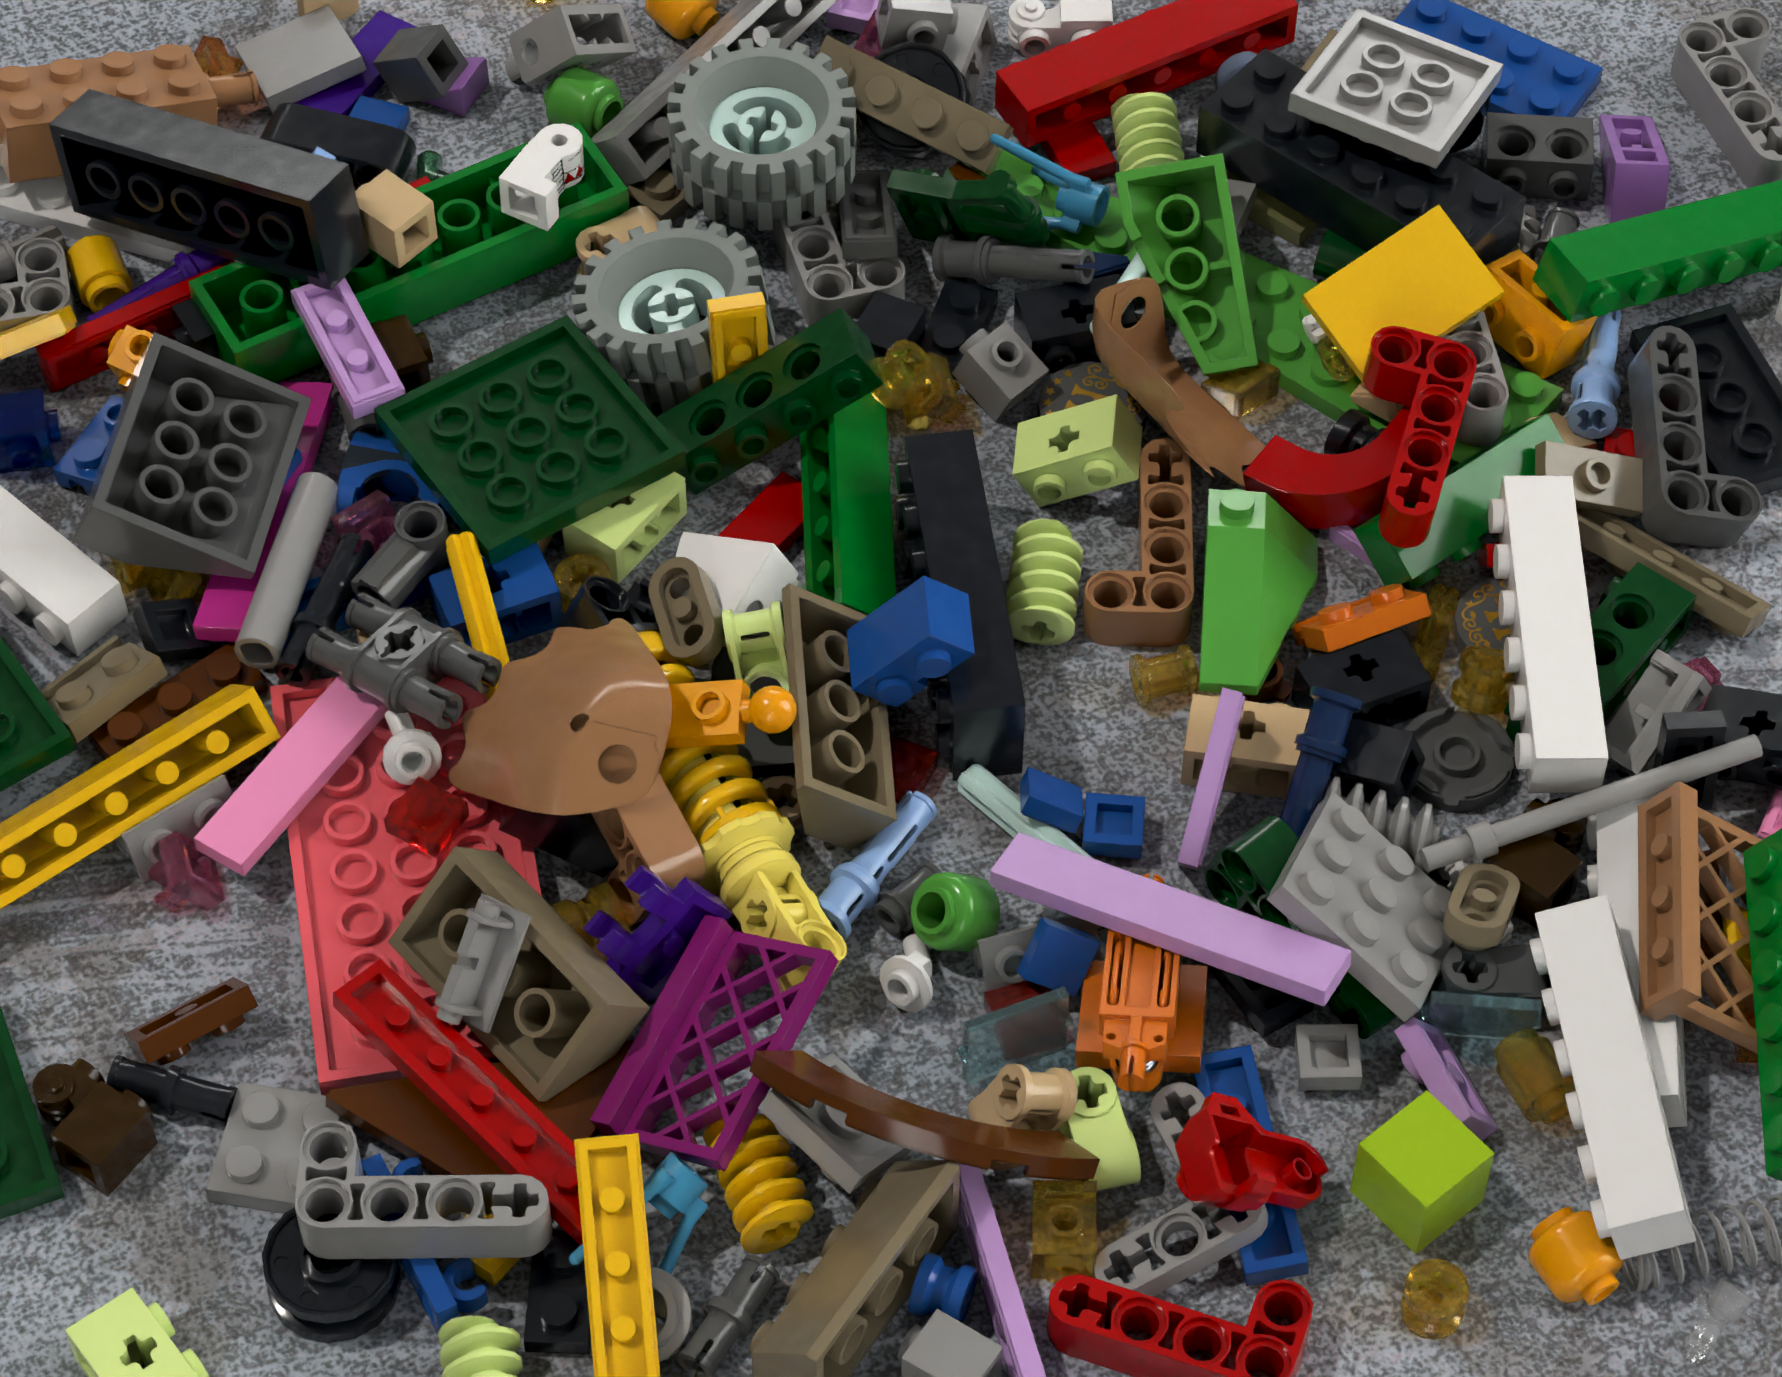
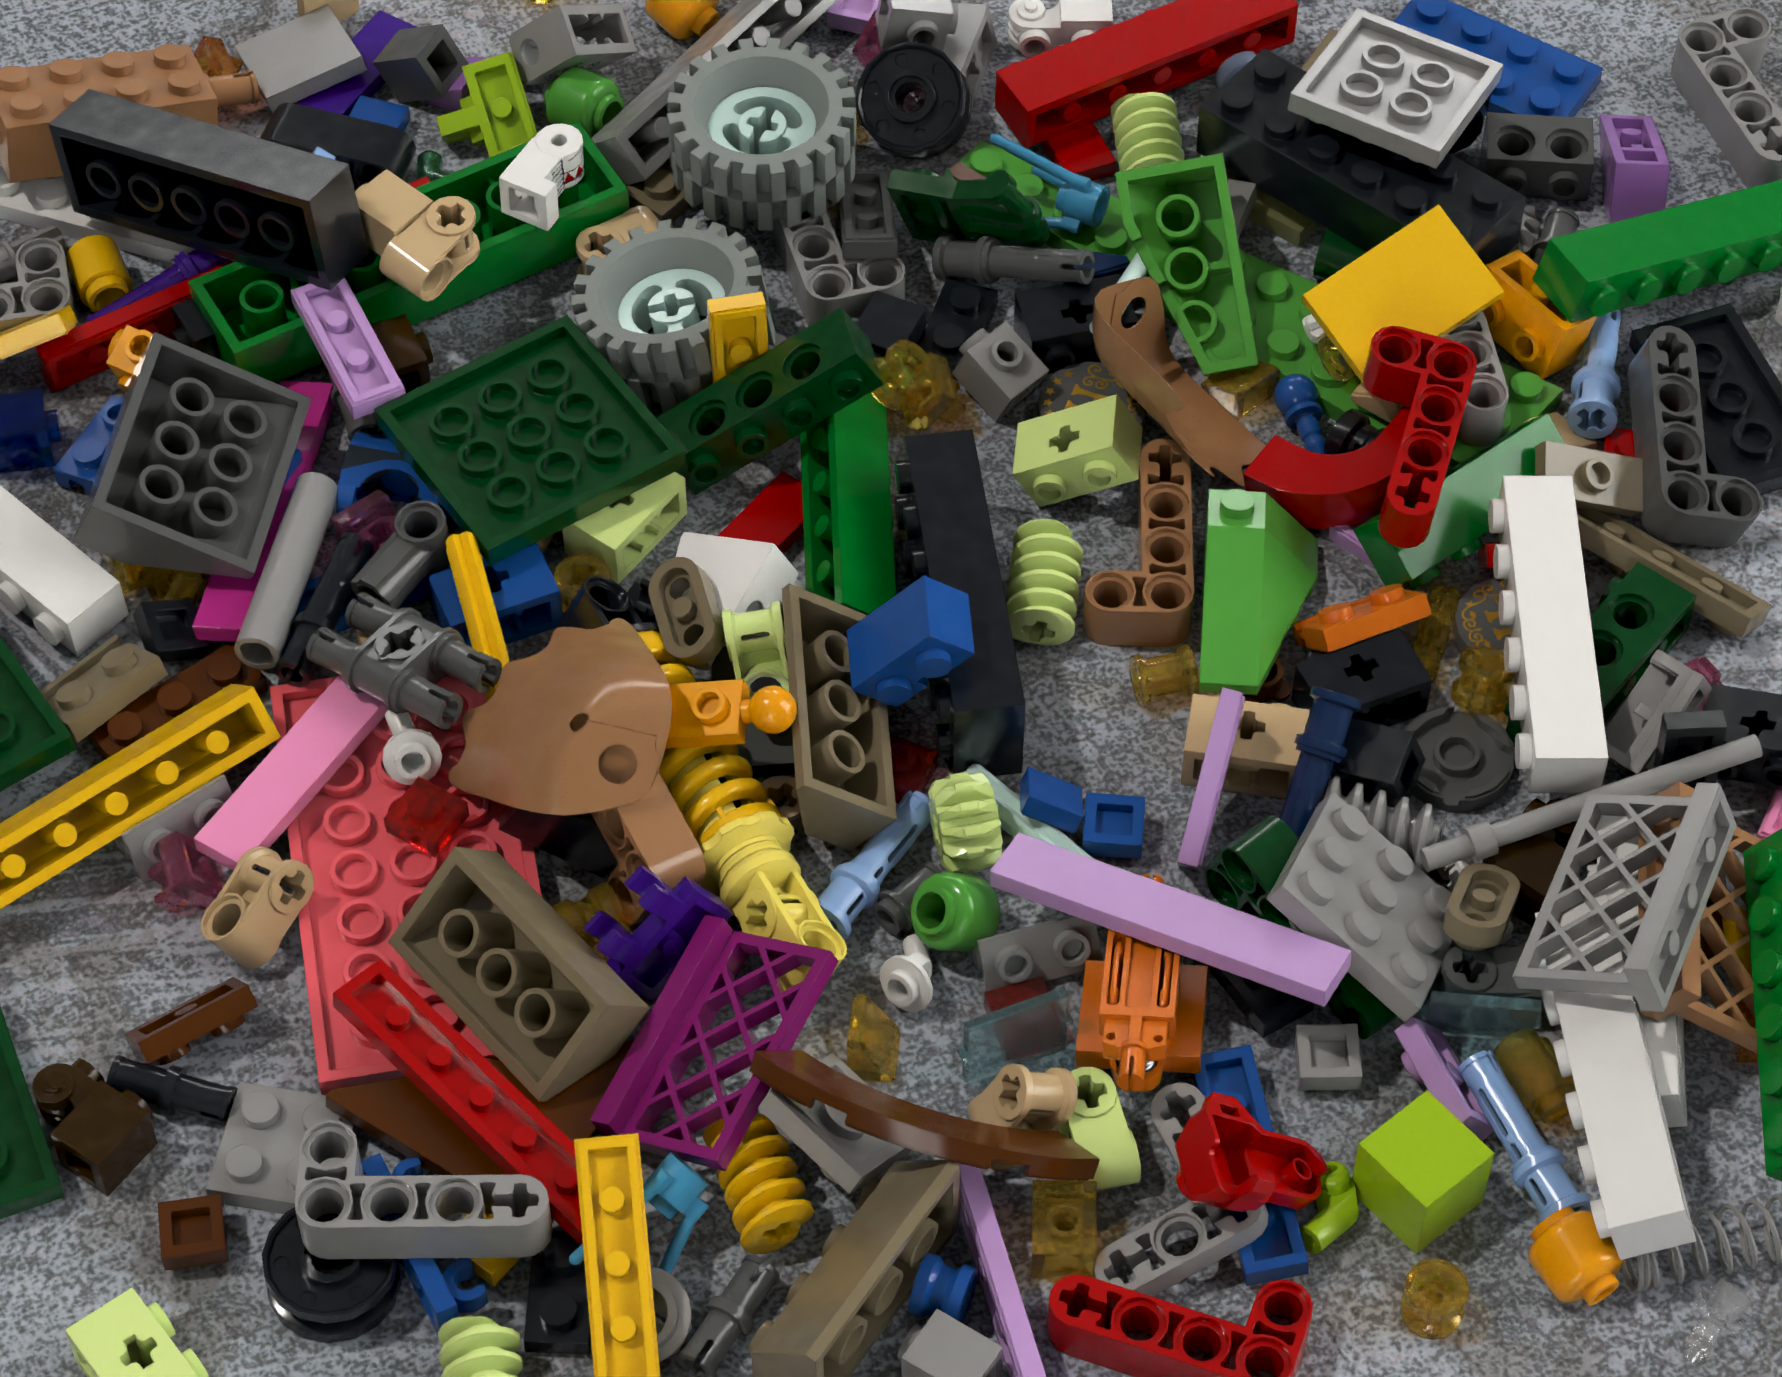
light grey hinge [434,893,532,1033] -> none
dark tan plate [815,35,1014,176] -> none
blue tile [1016,917,1101,997] -> none
none -> reddish brown plate [157,1194,229,1271]
none -> tan piece [200,846,314,969]
none -> tan piece [379,196,480,302]
none -> lime hinge [436,52,538,158]
none -> clear yellow slope [847,994,900,1082]
none -> yellowish green gear [928,772,1003,874]
none -> blue bar [1274,374,1326,454]
none -> lime arm [1300,1161,1359,1254]
none -> light blue pin [1458,1050,1591,1224]
none -> light grey fence [1512,783,1737,1012]

